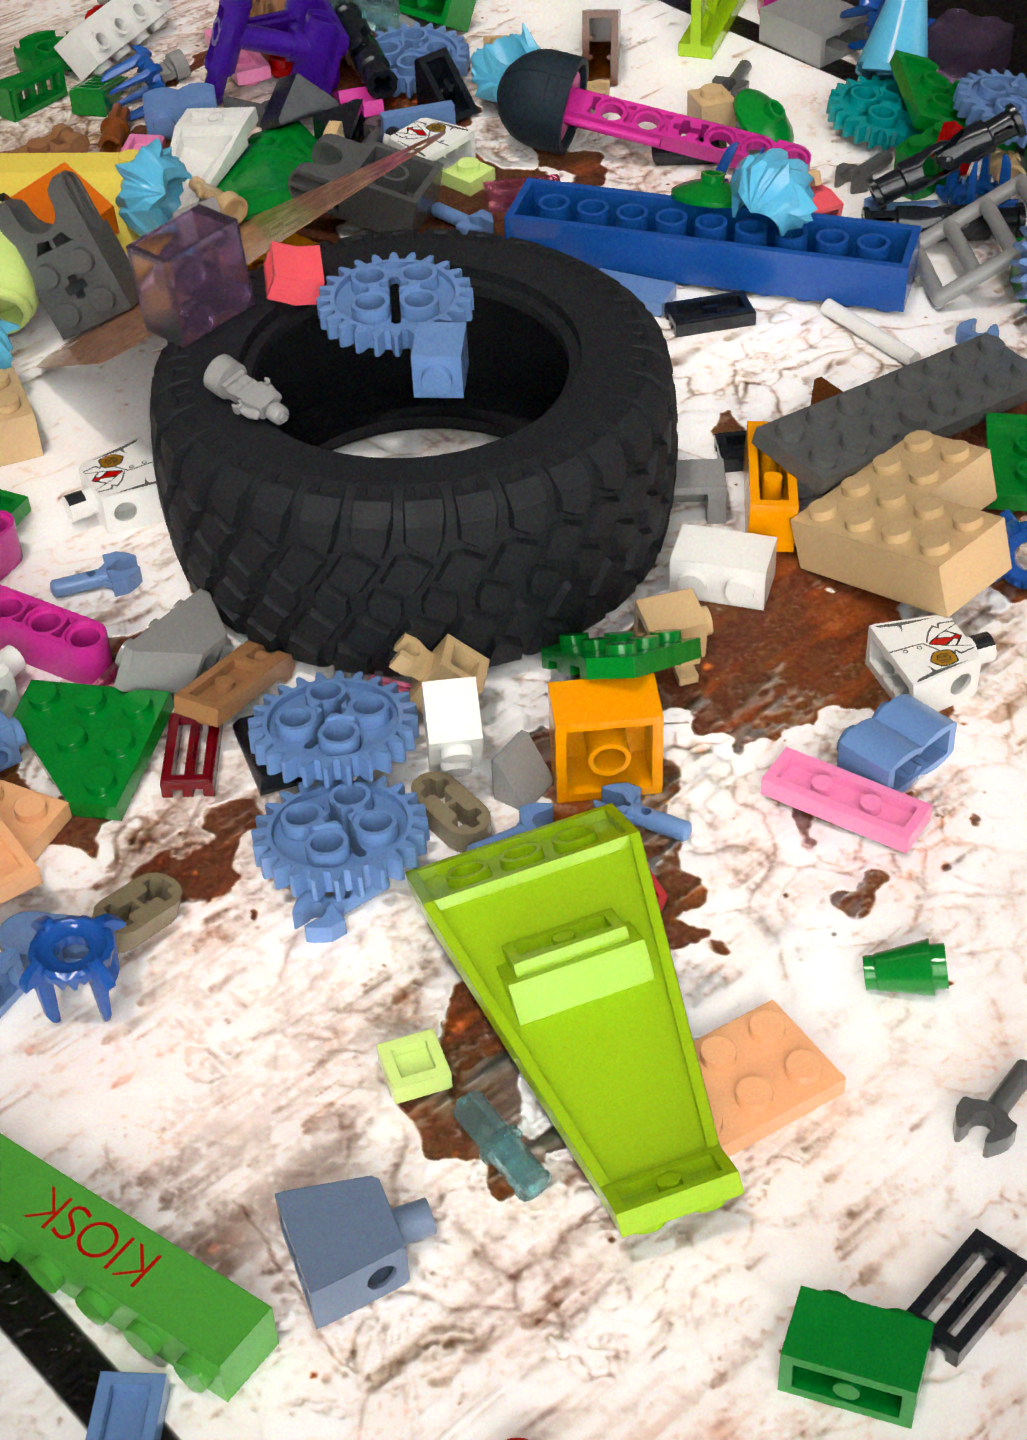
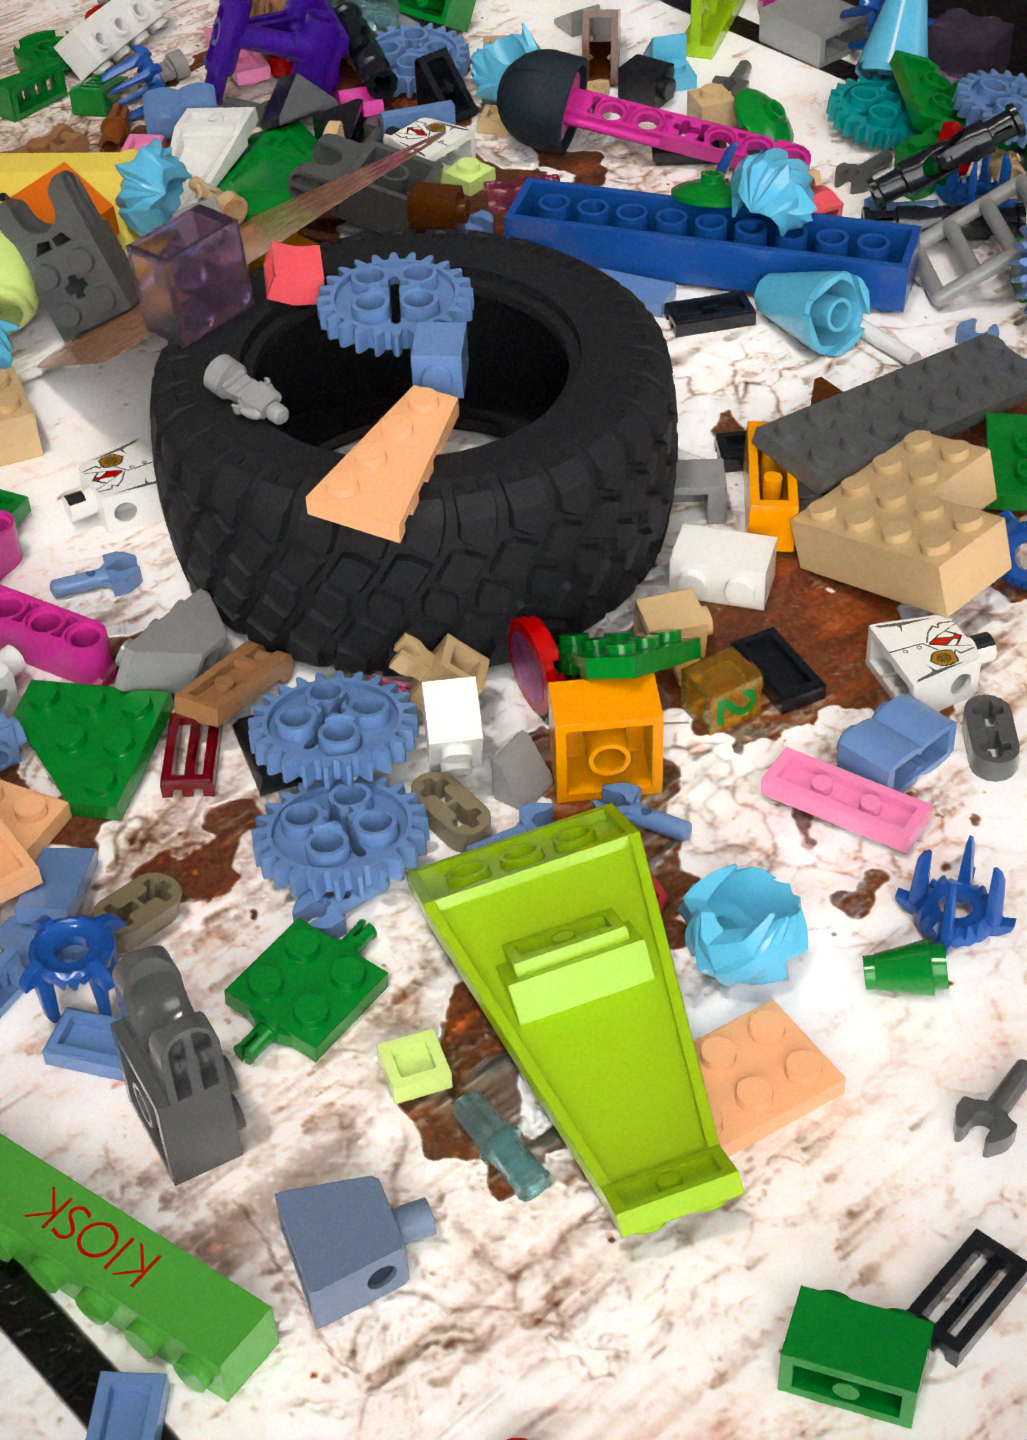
none -> medium blue tile [14,847,98,925]
none -> medium blue tile [42,1007,124,1081]
none -> dark grey brick [110,945,246,1186]
none -> green plate [224,917,388,1065]
none -> light nougat wing [306,385,459,543]
none -> reddish brown brick [407,181,470,235]
none -> tan tile [477,104,511,136]
none -> red tile [507,614,566,716]
none -> light grey slope [554,4,601,37]
none -> black brick [618,54,676,108]
none -> medium azure slope [643,33,697,92]
none -> medium azure hair [677,863,808,987]
none -> clear yellow brick [680,647,763,736]
none -> black tile [730,627,826,715]
none -> medium azure cone [754,271,870,357]
none -> blue piece [895,835,1017,956]
none -> dark grey beam [962,694,1020,782]

